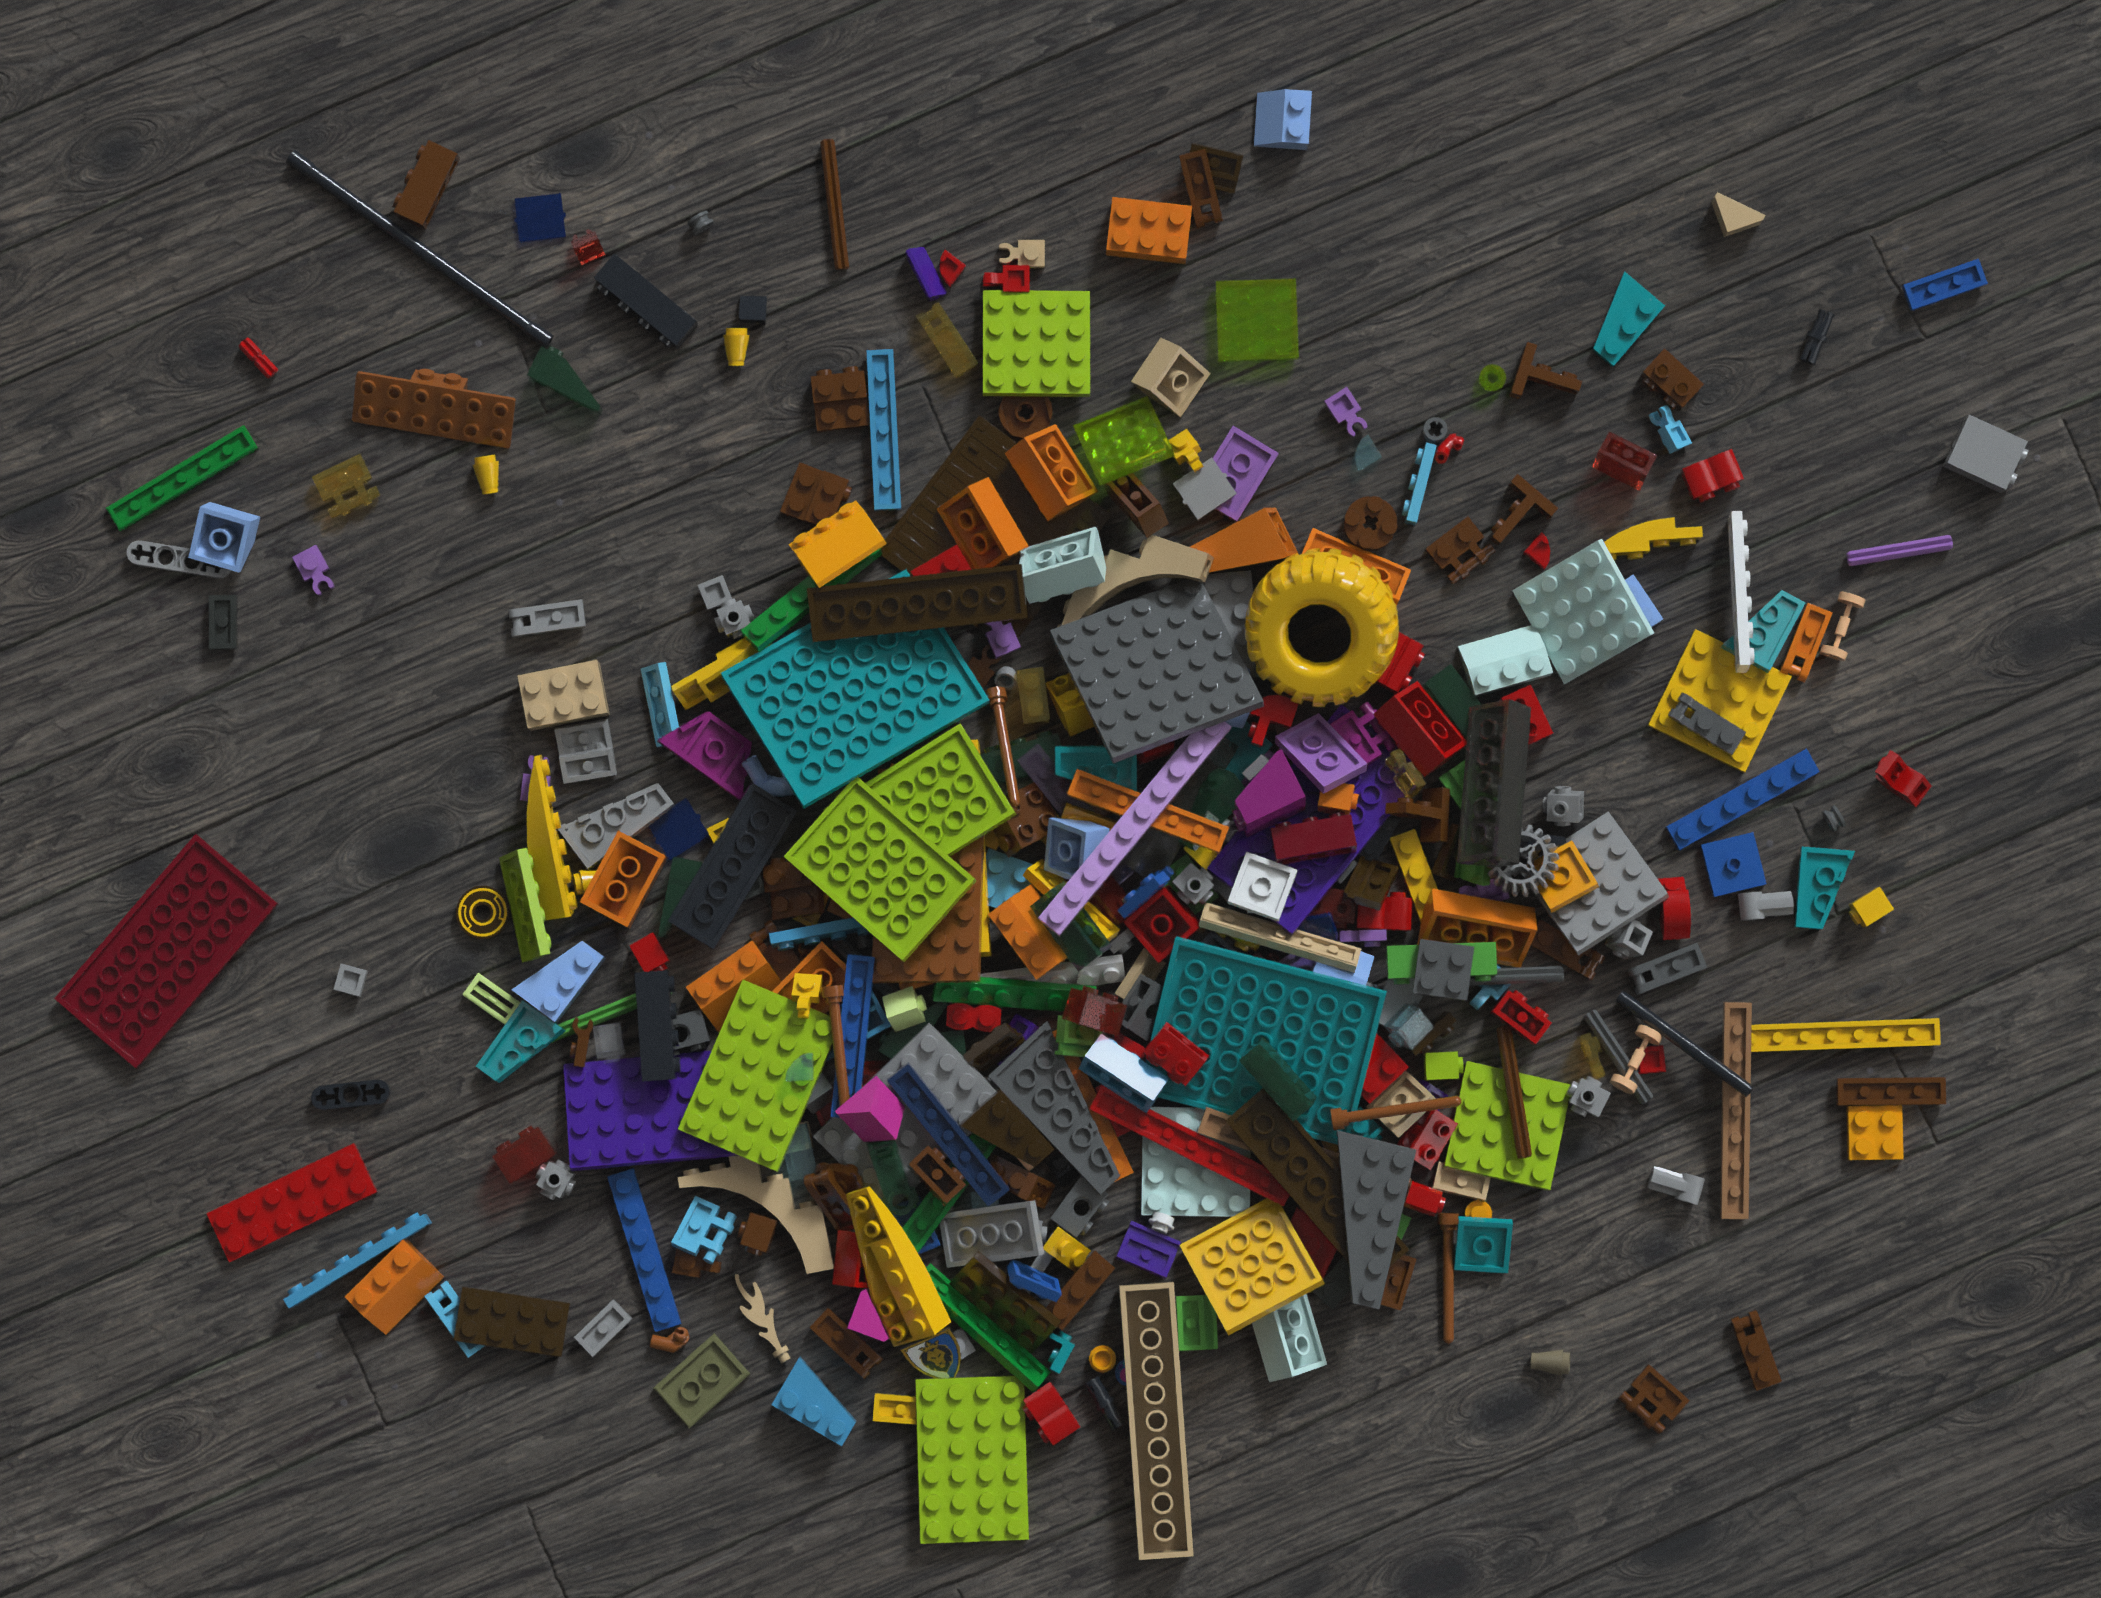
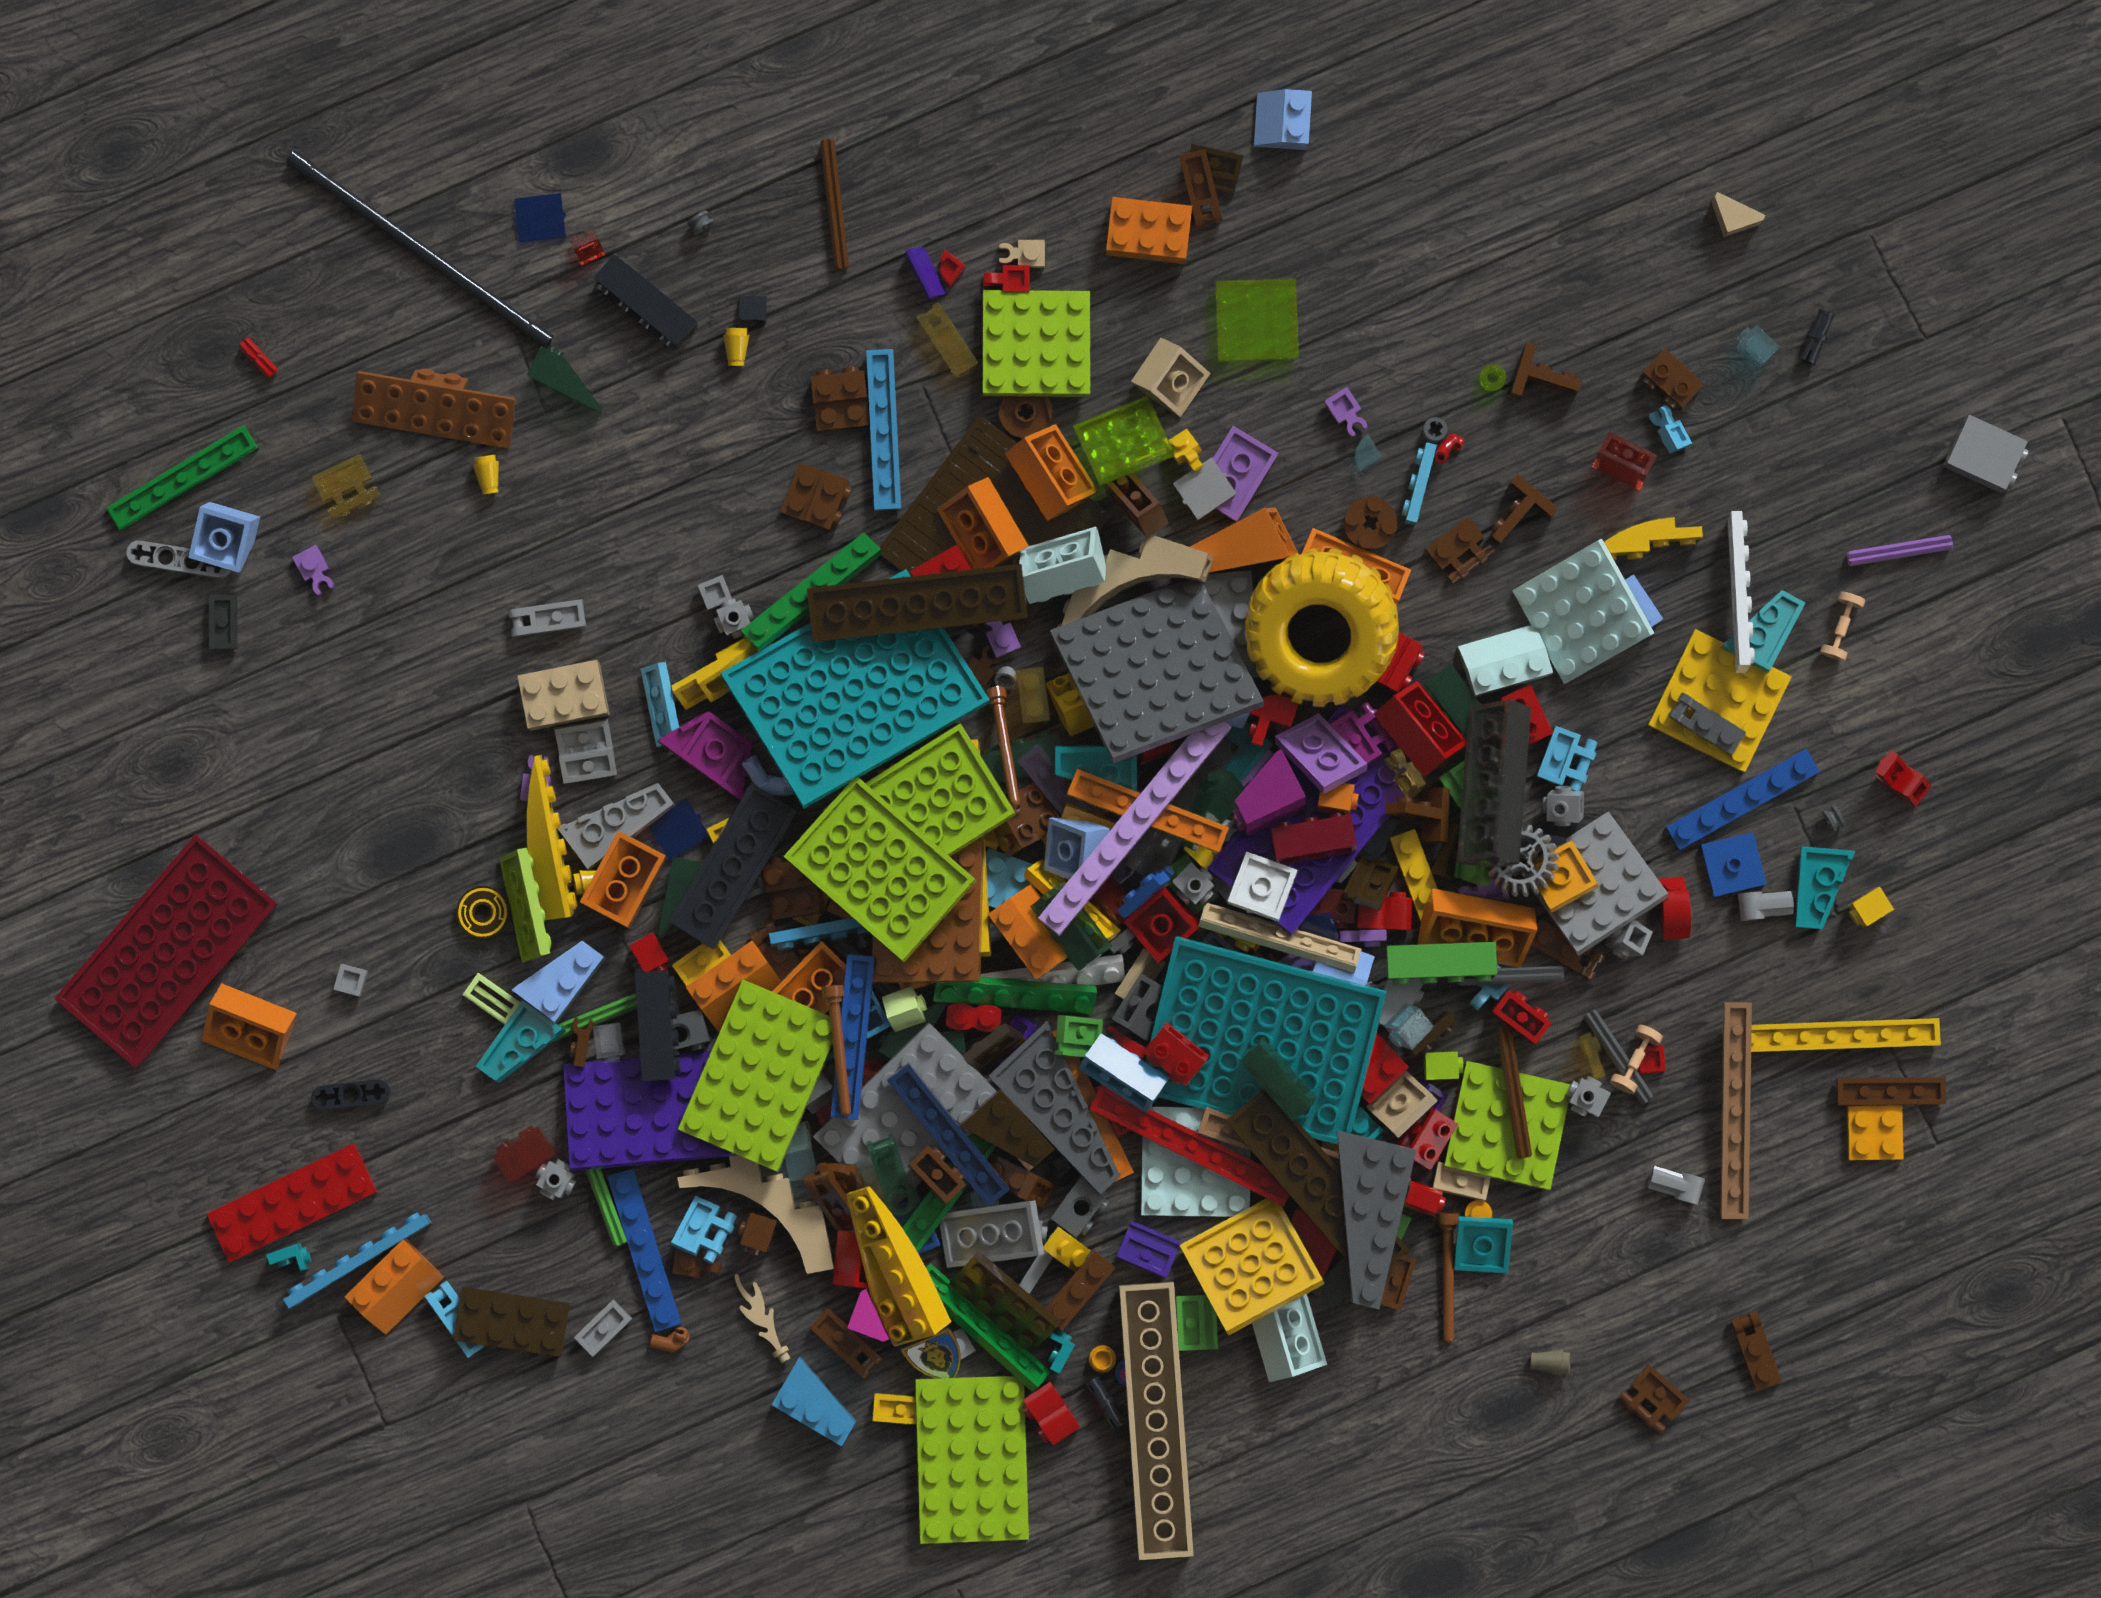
reddish brown brick [393,140,460,230] -> none
olive tile [654,1333,751,1428] -> none
clear light blue tile [786,1053,814,1082] -> none
light orange slope [788,500,887,588] -> none
yellow plate [791,973,822,1019] -> none
dark pink slope [835,1076,905,1142] -> none
blue plate [1007,1259,1062,1302] -> none
clear red brick [1062,986,1127,1036] -> none
white plate [1149,1212,1174,1234] -> none
light grey plate [1242,754,1269,781] -> none
dark orange piece [1330,1096,1461,1131] -> none
dark grey plate [1412,939,1474,1001] -> none
red tile [1524,532,1550,570] -> none
teal wing [1592,271,1665,368] -> none
black piece [1616,991,1754,1097] -> none
dark grey plate [1627,943,1707,995] -> none
red brick [1680,449,1744,503] -> none
orange plate [1780,603,1833,682] -> none
blue plate [1902,259,1988,311] -> none
none -> orange slope [201,983,297,1070]
none -> teal bracket [266,1243,311,1271]
none -> bright green axle [585,1168,627,1246]
none -> yellow plate [672,940,731,986]
none -> medium azure plate [1536,726,1598,791]
none -> clear light blue brick [1735,325,1780,370]

